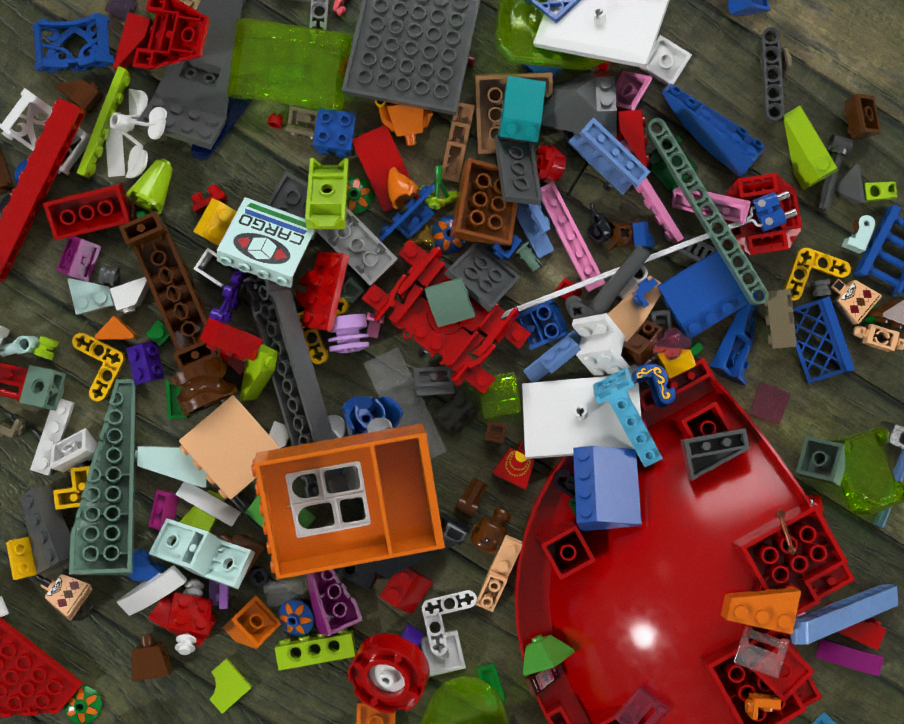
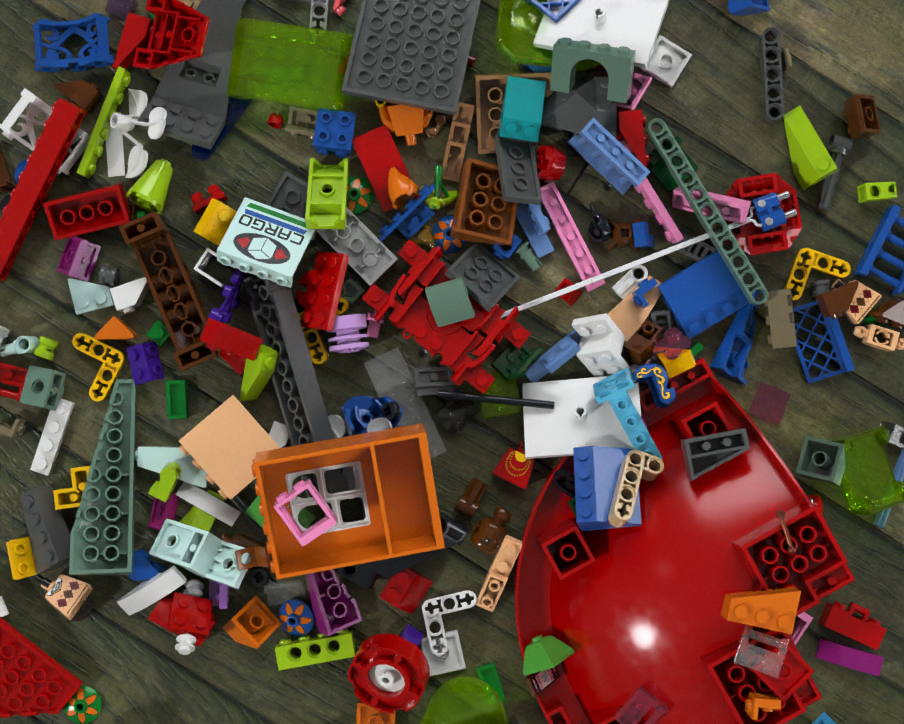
white slope [50,428,98,472] -> none
reddish brown torso [131,633,173,682] -> none
reddish brown piece [168,356,239,416] -> none
lime tile [209,658,252,714] -> none
reddish brown panel [484,421,507,444] -> none
blue slope [516,299,568,350] -> none
dark grey axle [565,245,651,319] -> none
blue wedge [662,83,766,178] -> none
medium blue beam [790,584,899,645] -> none
dark grey slope [834,164,865,205] -> none
light aqua leg [842,215,875,253] -> none
none -> lime leg [148,462,182,502]
none -> dark orange bracket [235,545,270,571]
none -> bright pink window [274,479,337,547]
none -> black bush [381,401,400,420]
none -> medium nougat piece [426,115,446,138]
none -> black bar [438,390,554,409]
none -> dark green bracket [491,343,543,381]
none -> sand green arch [550,37,636,103]
none -> tan beam [608,450,664,528]
none -> reddish brown slope [815,280,859,319]

